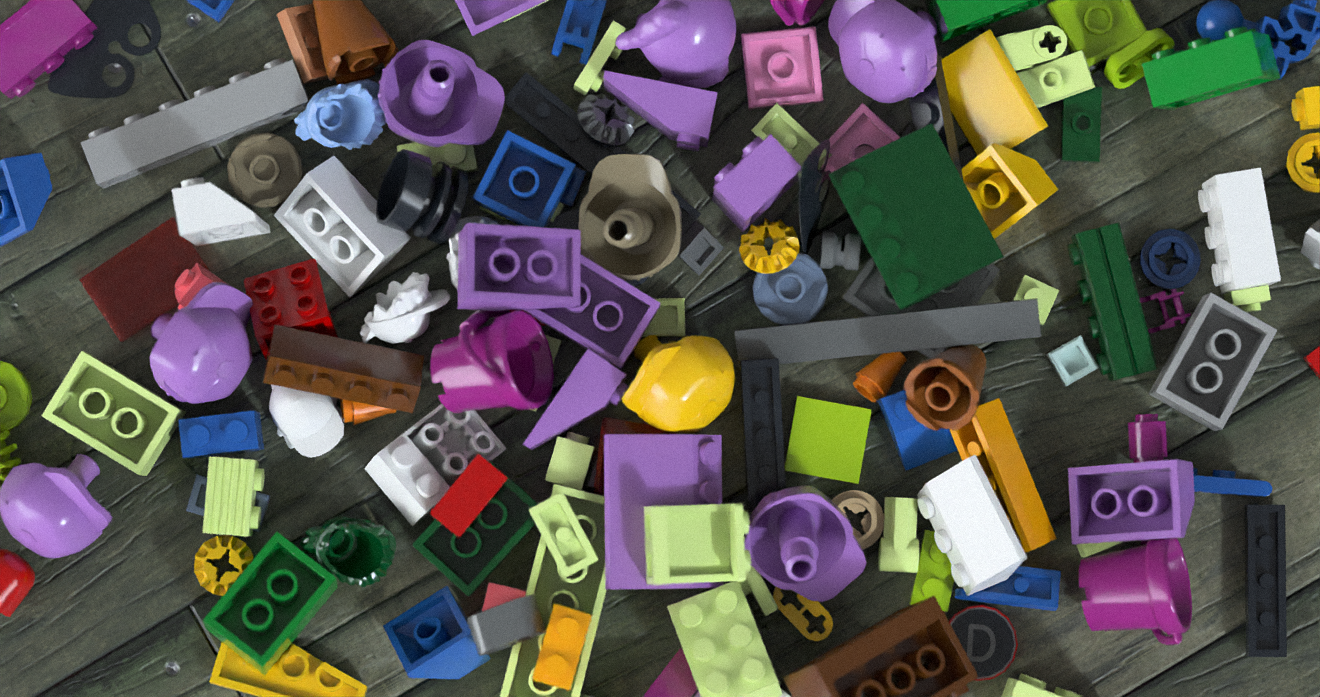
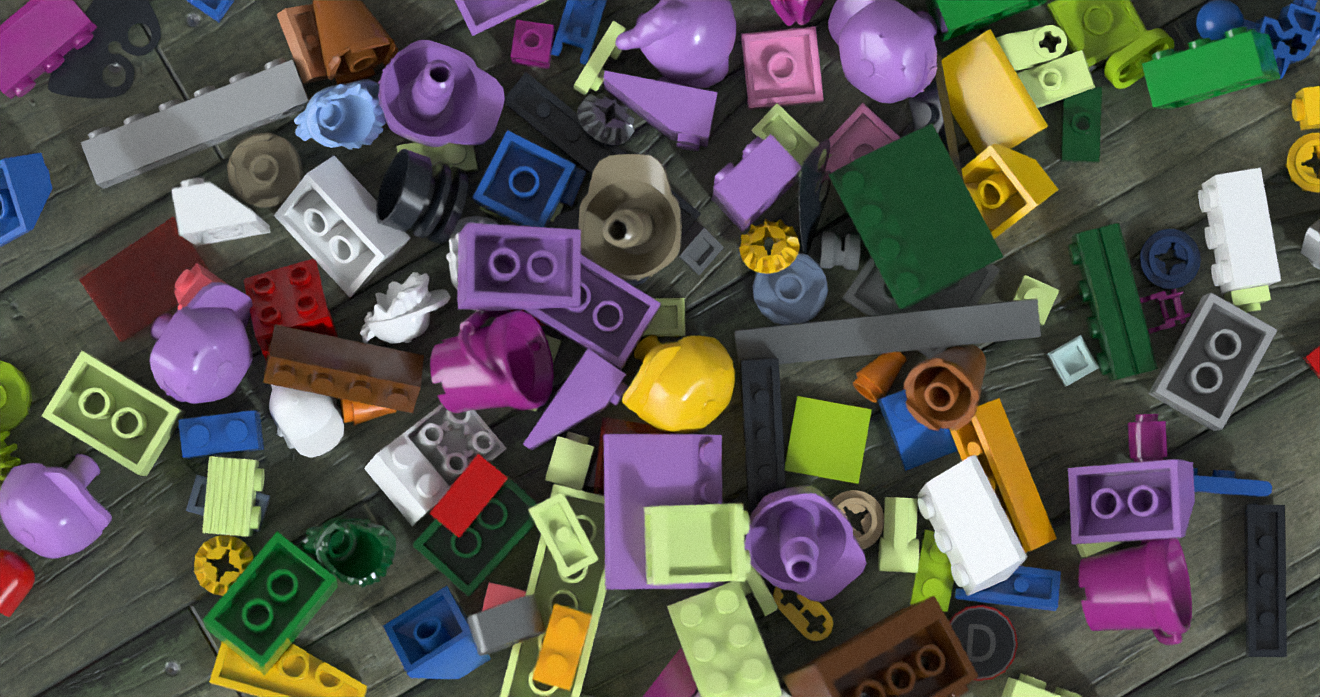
none -> magenta brick [511,20,555,69]

